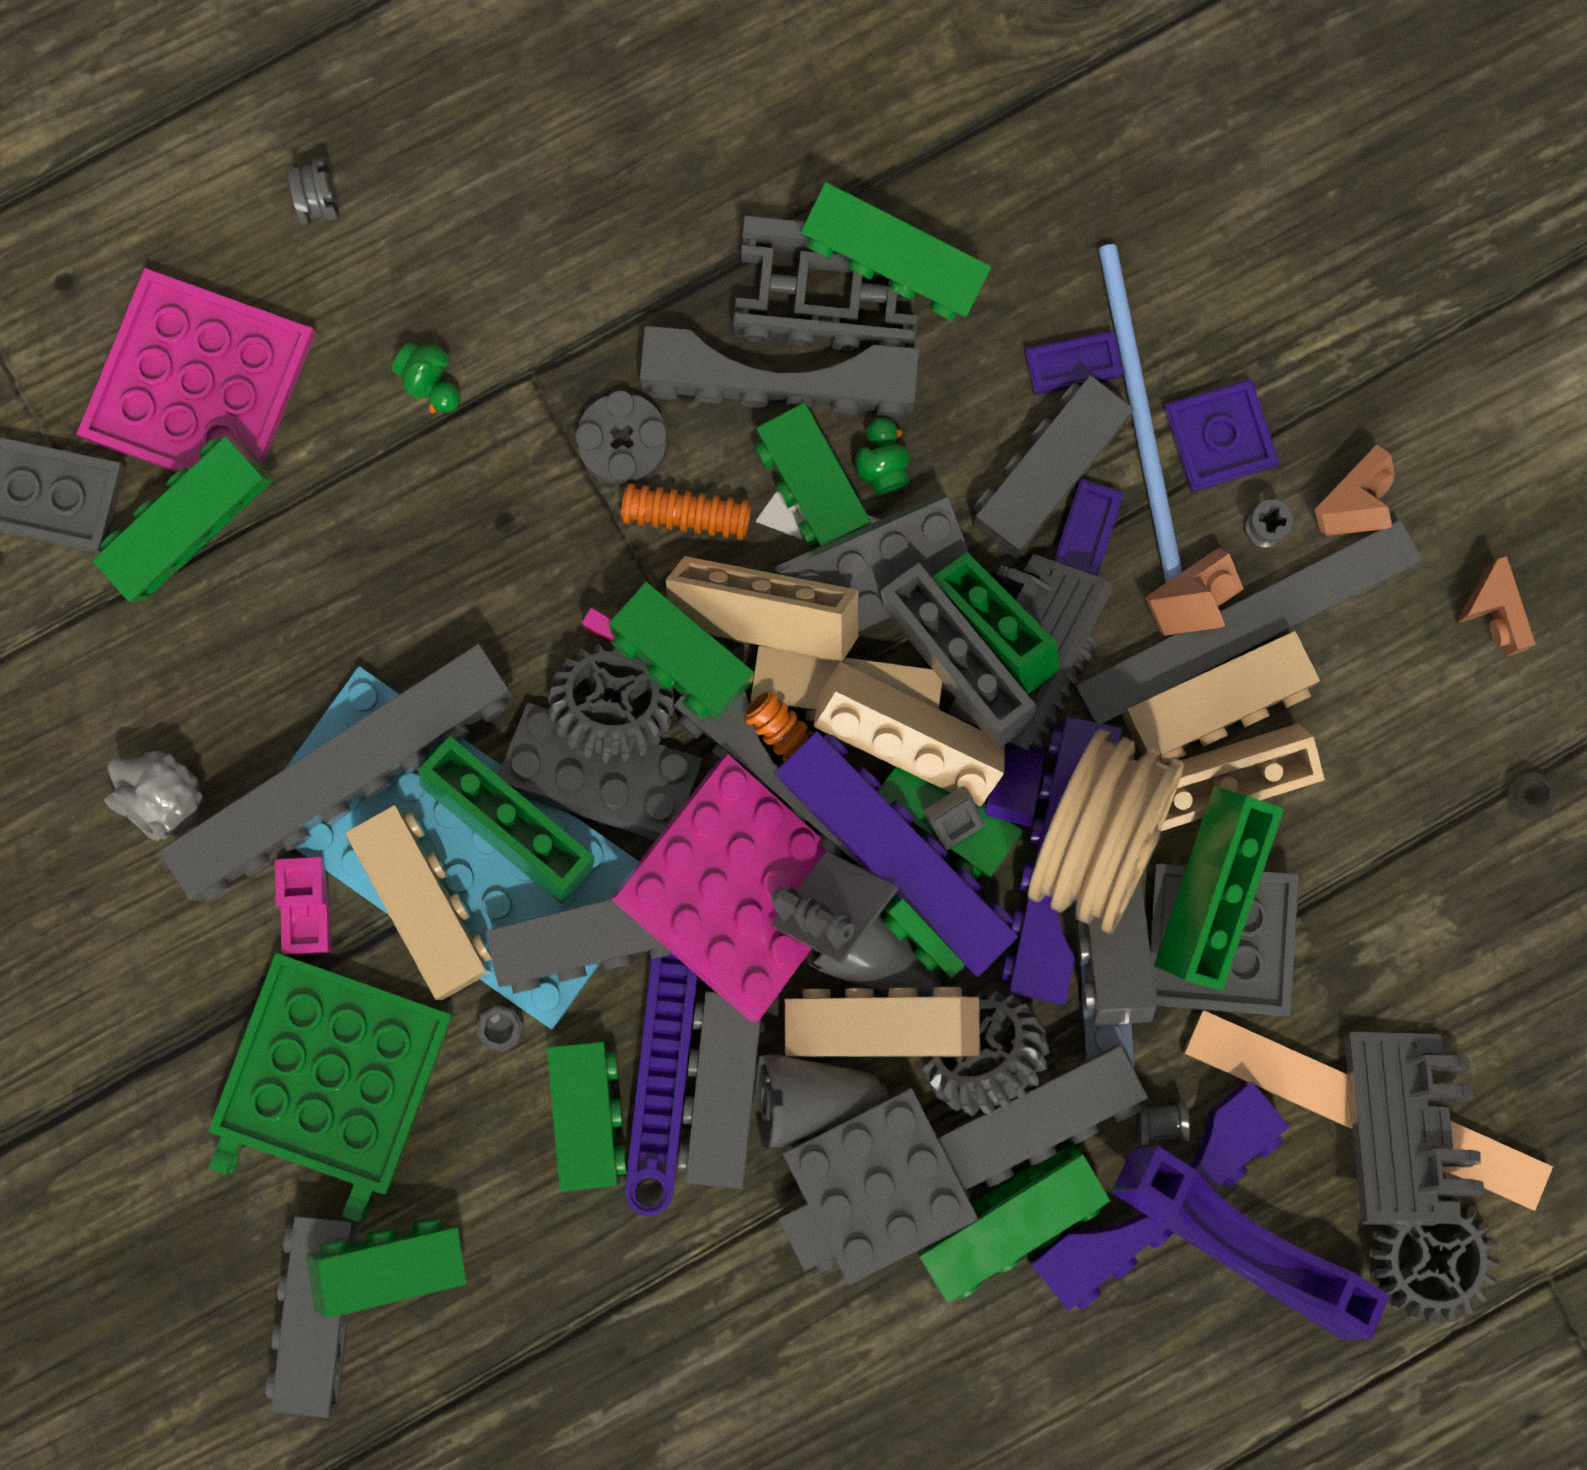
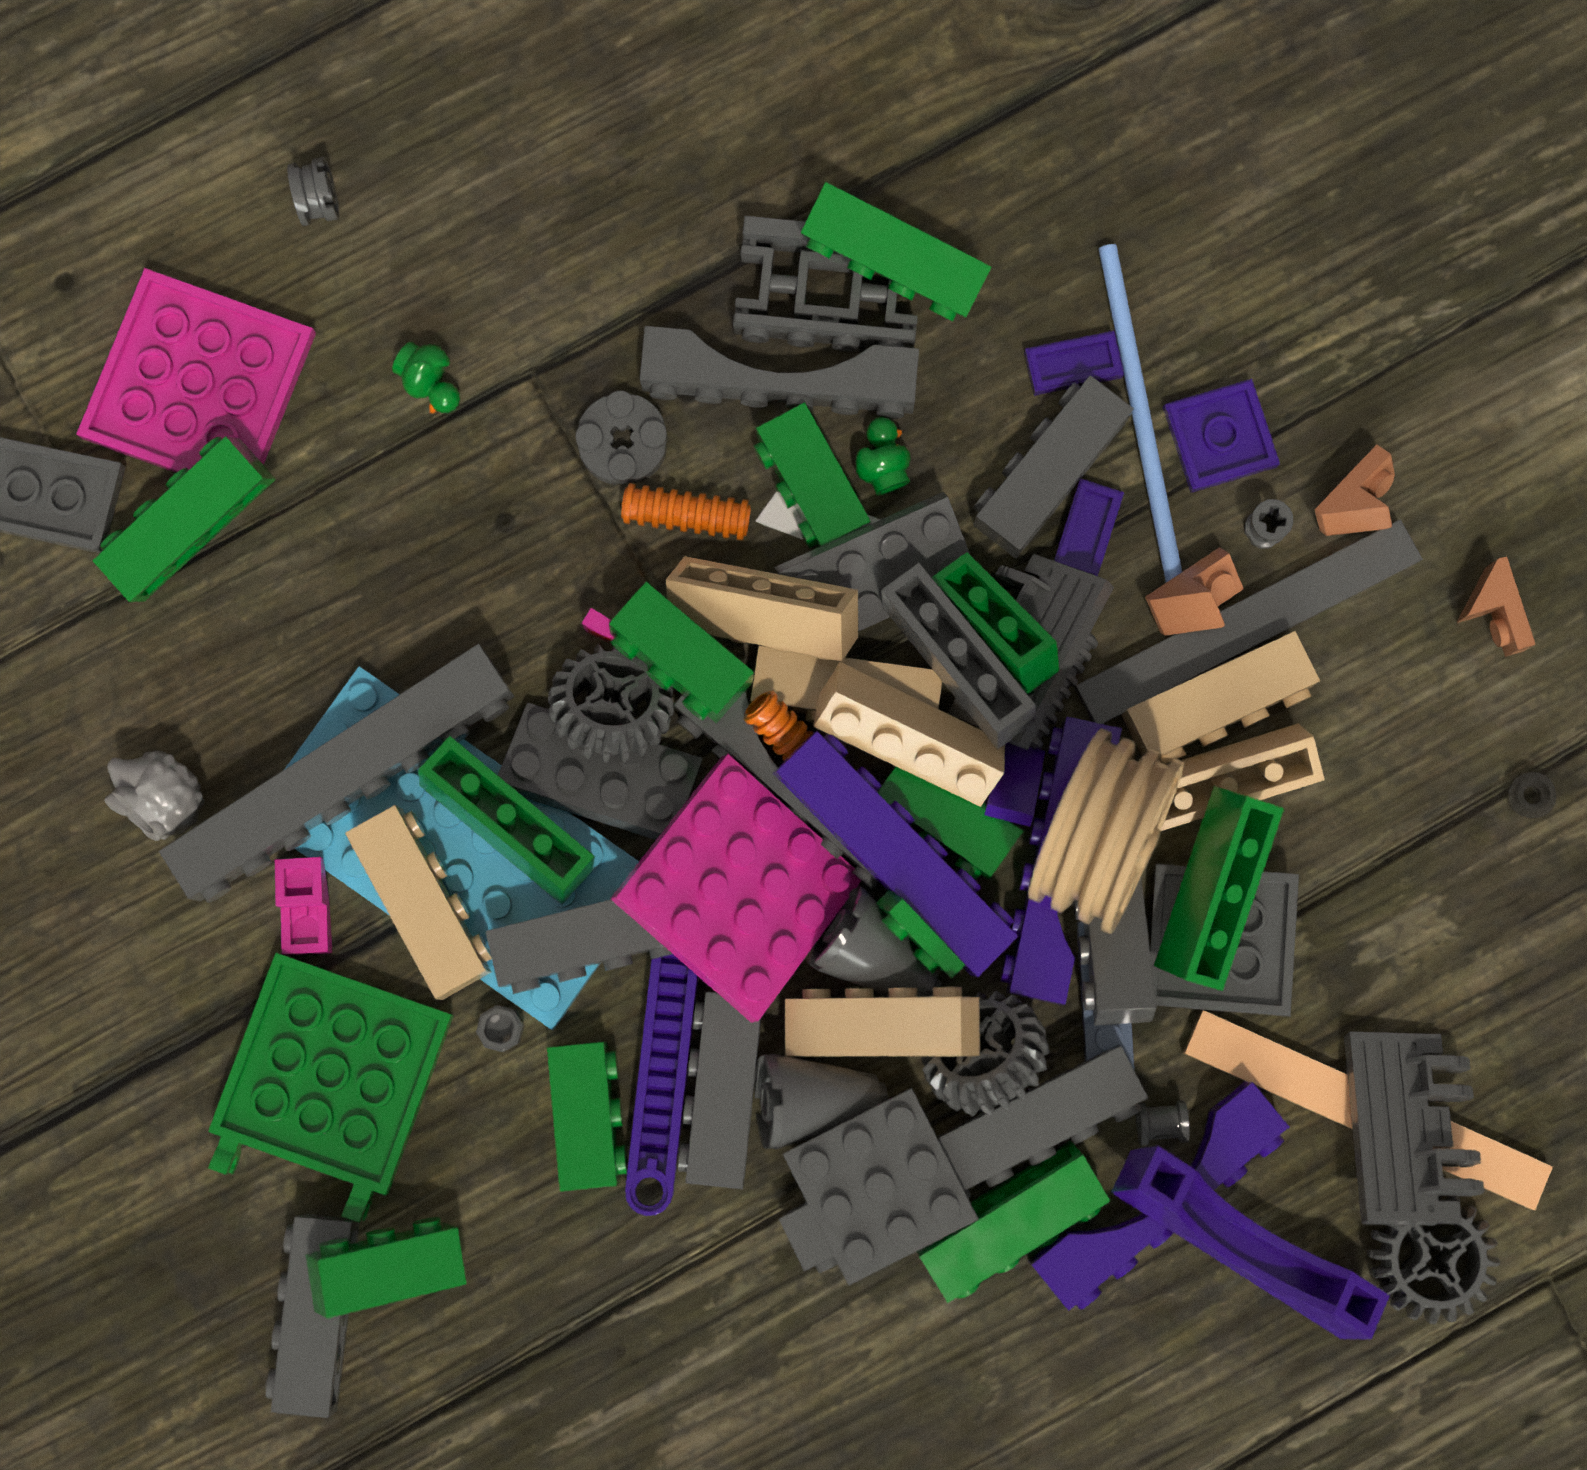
dark grey hinge [770,851,898,964] -> none
dark grey tile [923,786,986,851] -> none

